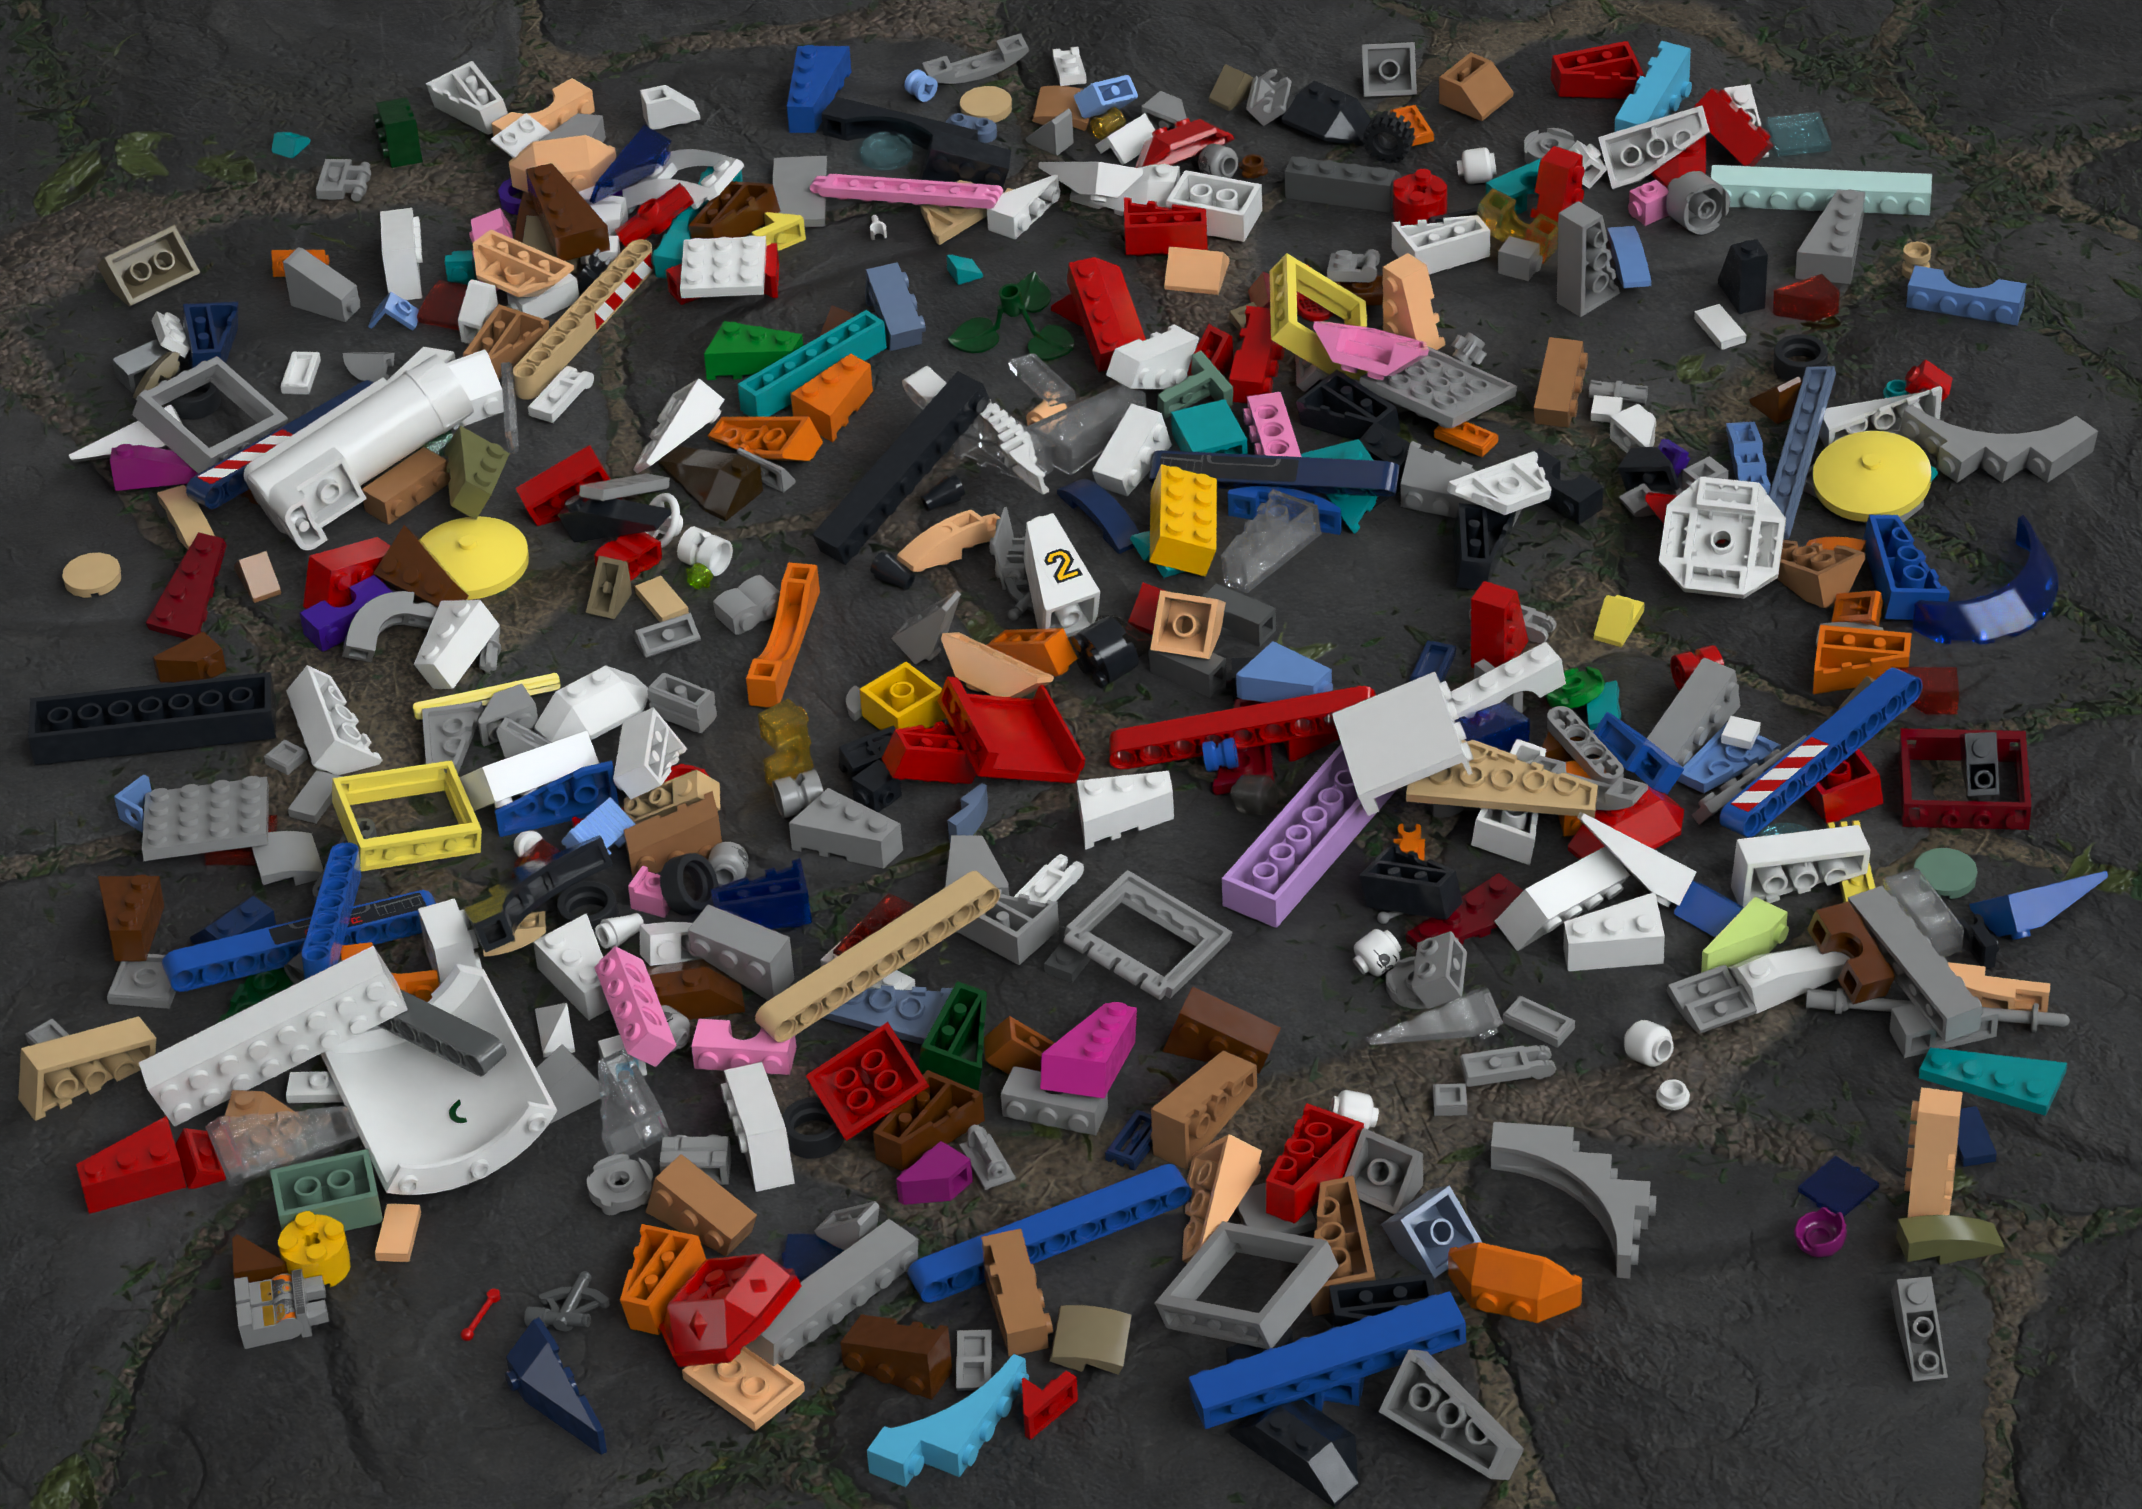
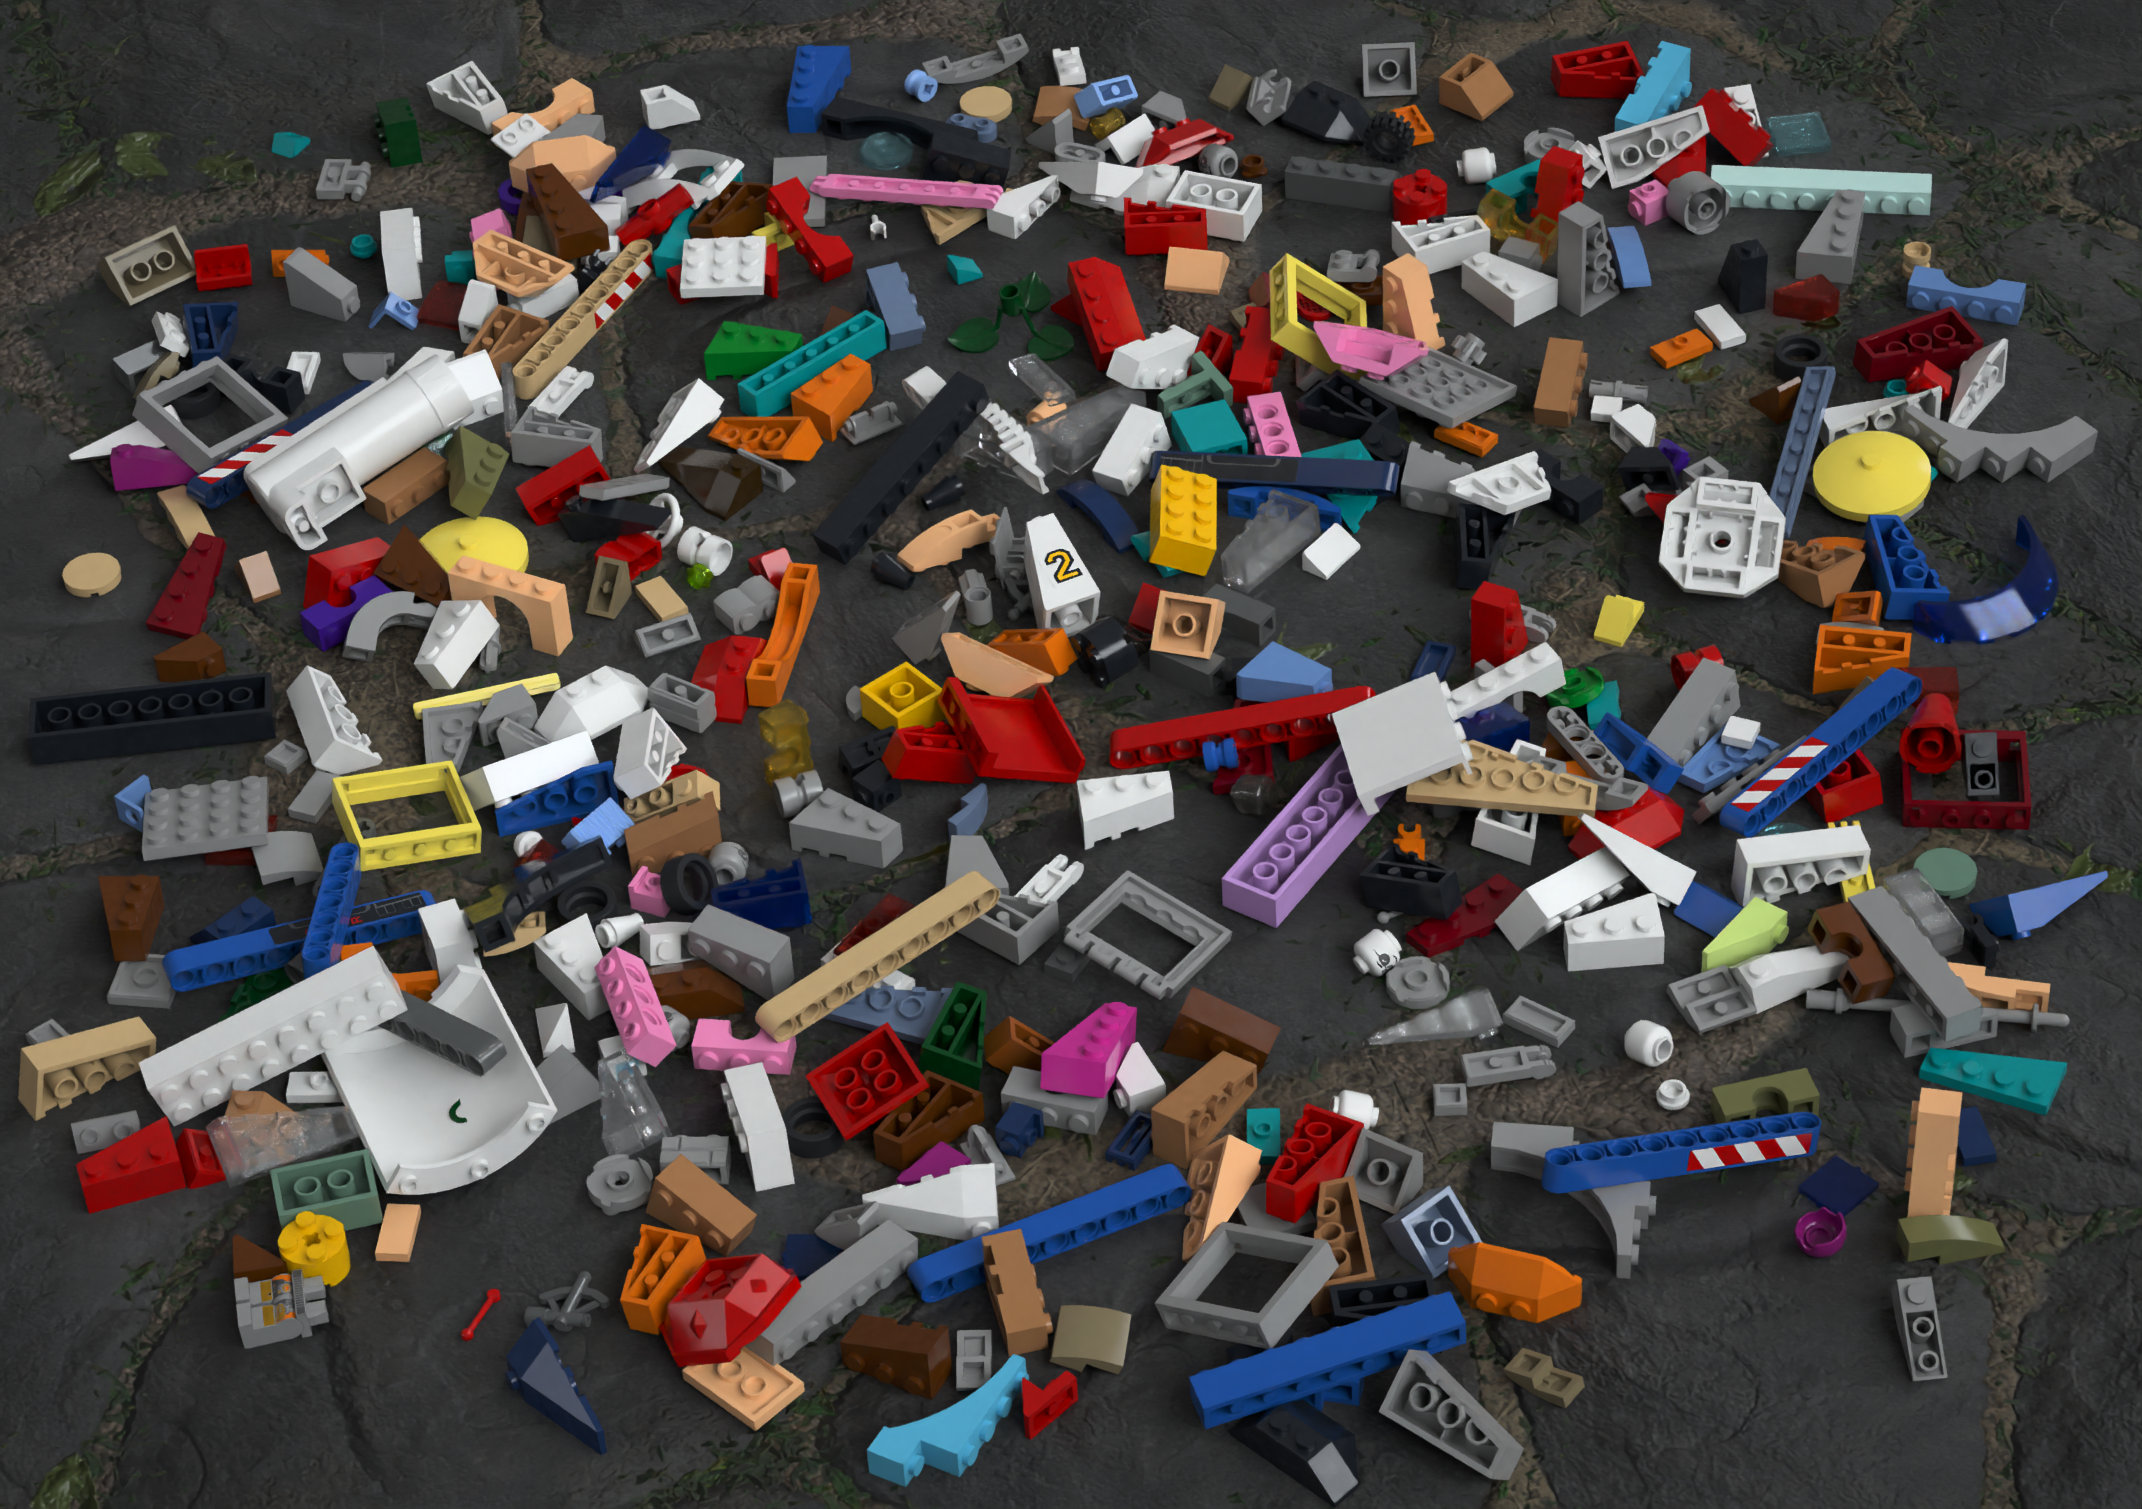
light grey brick [1411,931,1467,1009] -> none
medium blue slope [1726,422,1771,496] -> none
none -> light grey hinge [71,1110,140,1154]
none -> red bracket [194,244,252,291]
none -> black arch [219,353,305,415]
none -> teal plate [350,234,377,259]
none -> light nougat arch [448,555,573,656]
none -> light grey wedge [511,406,603,468]
none -> red wedge [690,635,768,724]
none -> slope [748,547,792,591]
none -> red arch [766,176,854,283]
none -> light grey hinge [839,401,903,445]
none -> white wedge [862,1163,999,1241]
none -> light grey piece [958,569,993,625]
none -> dark blue brick [995,1101,1044,1158]
none -> light grey plate [1054,142,1106,163]
none -> white slope [1113,1042,1166,1118]
none -> teal plate [1247,1108,1281,1165]
none -> white slope [1302,523,1360,580]
none -> white wedge [1462,251,1558,327]
none -> dark tan slope [1503,1348,1585,1408]
none -> blue beam [1541,1112,1821,1193]
none -> orange plate [1650,328,1713,369]
none -> olive arch [1711,1068,1820,1124]
none -> dark red wedge [1852,306,1984,382]
none -> red cone [1899,693,1962,774]
none -> white wedge [1948,338,2009,429]

